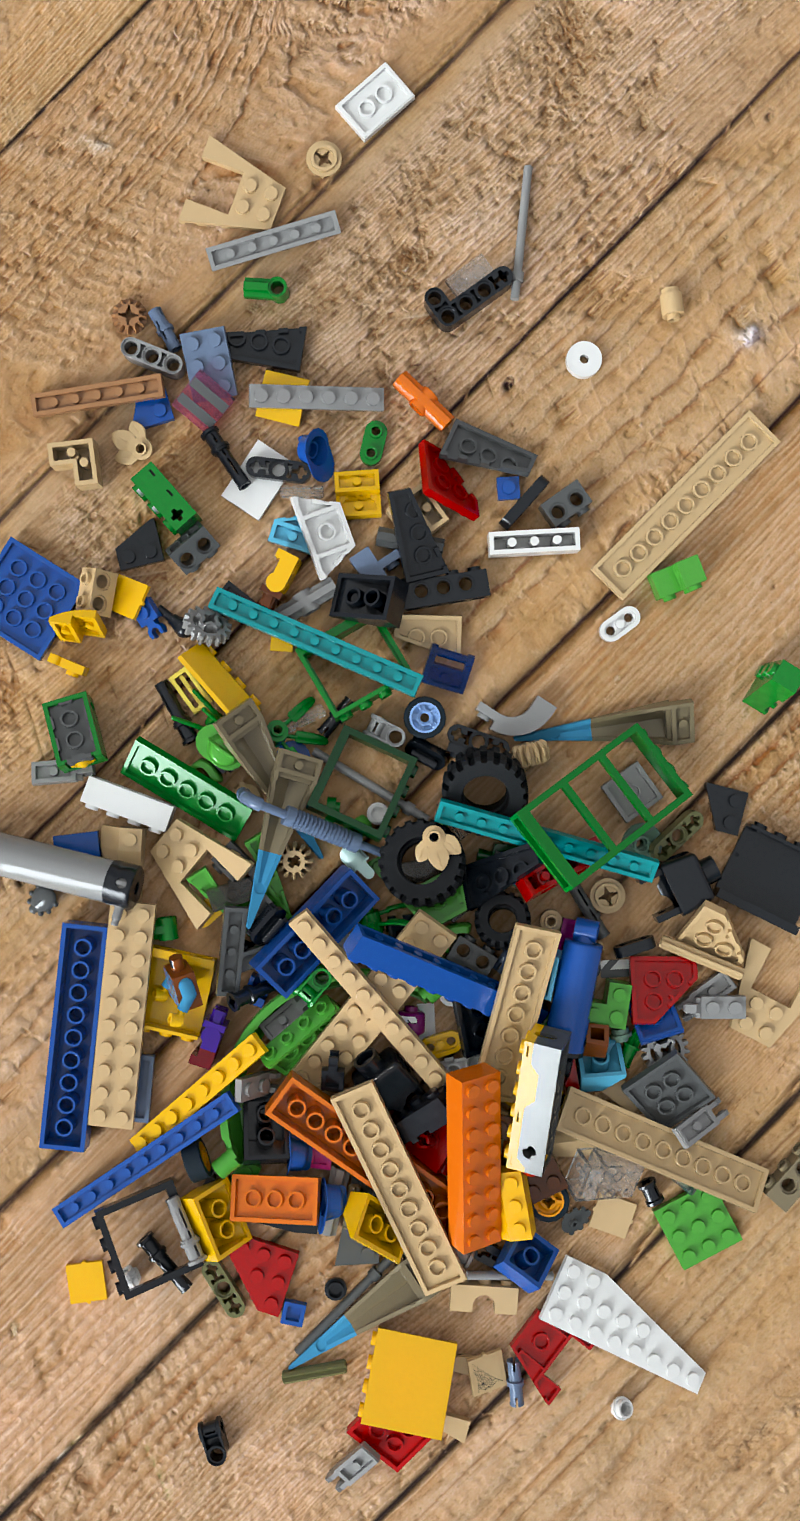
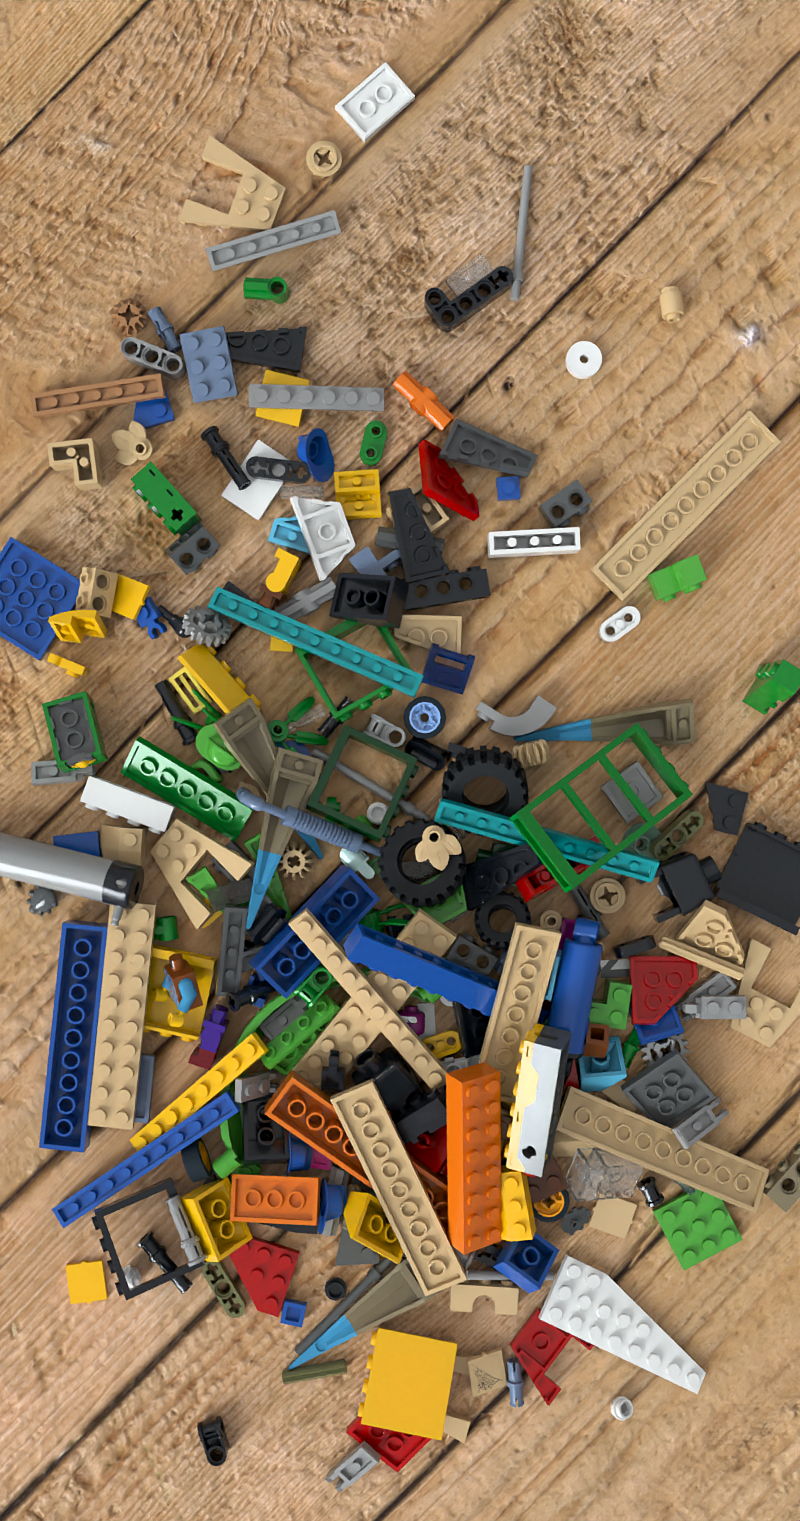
black wing [115,518,165,572] -> none
tile [171,369,235,432] -> none
bright green hair [445,922,472,953] -> none
black beam [447,724,510,753] -> none
black beam [499,475,550,530] -> none
sand green plate [610,1025,632,1043] -> none

